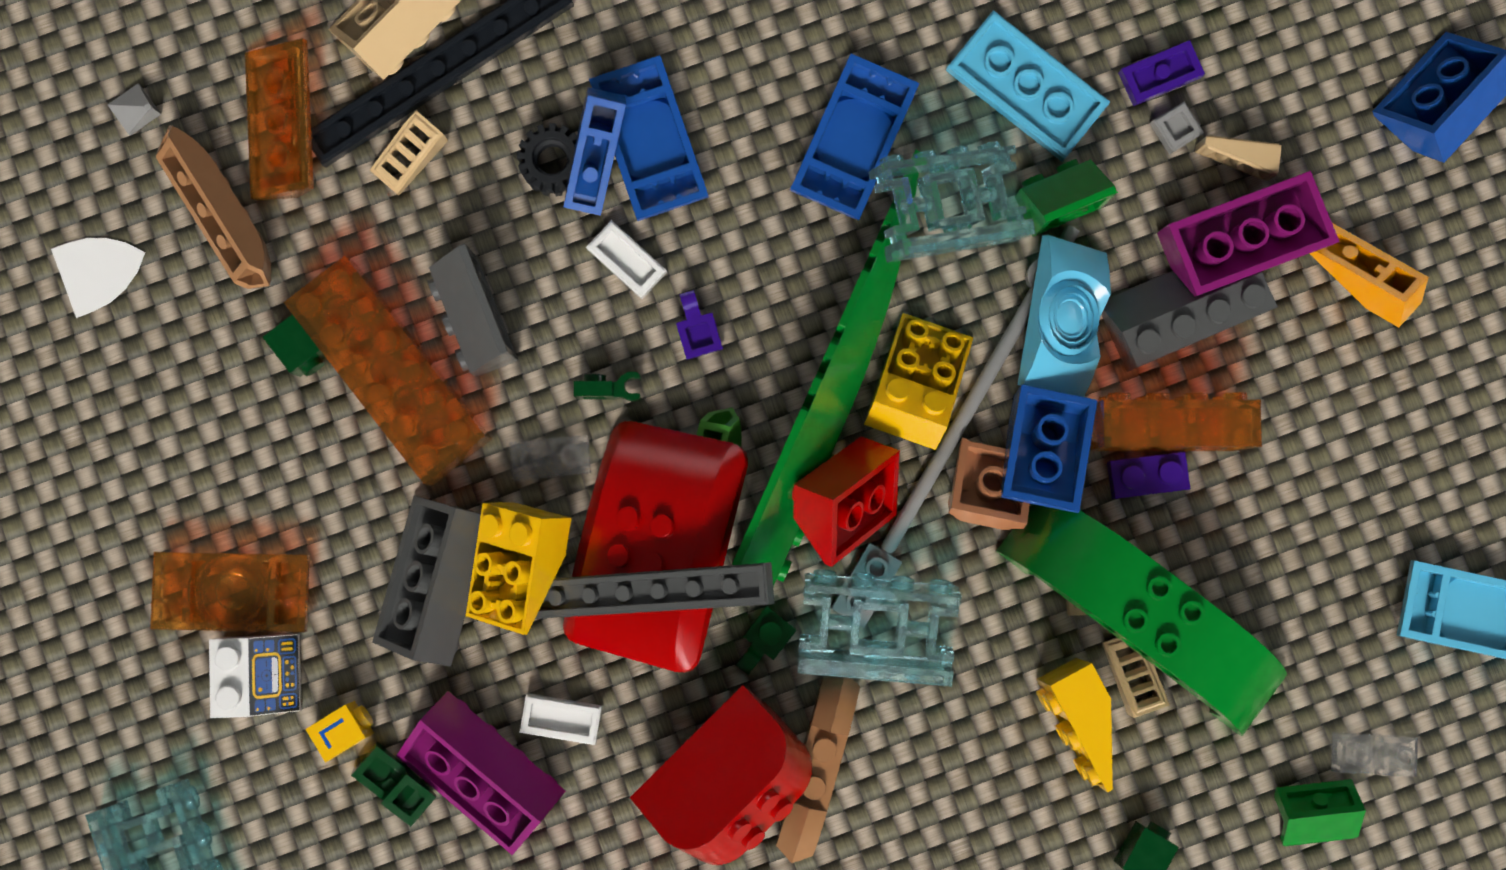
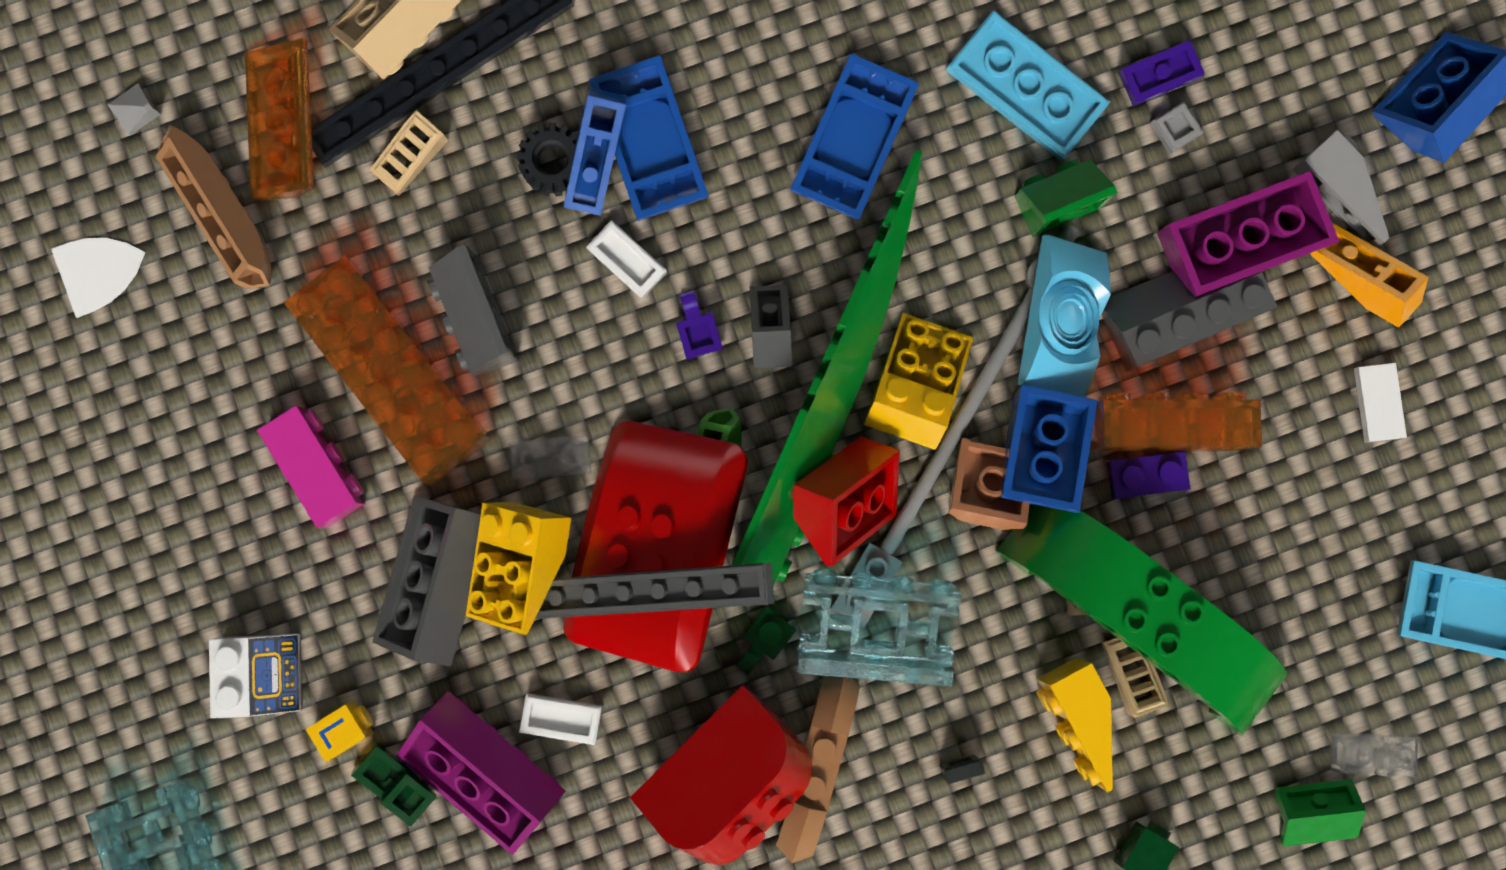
clear orange slope [150,552,310,632] -> none
dark green brick [263,314,330,377] -> none
dark green plate [574,371,641,402] -> none
clear light blue fence [868,141,1036,263] -> none
tan slope [1195,135,1282,181] -> none
none -> dark pink brick [257,406,365,528]
none -> dark grey slope [749,285,792,369]
none -> pearl dark grey tile [940,755,985,784]
none -> light grey slope [1292,130,1390,247]
none -> white tile [1354,363,1407,443]

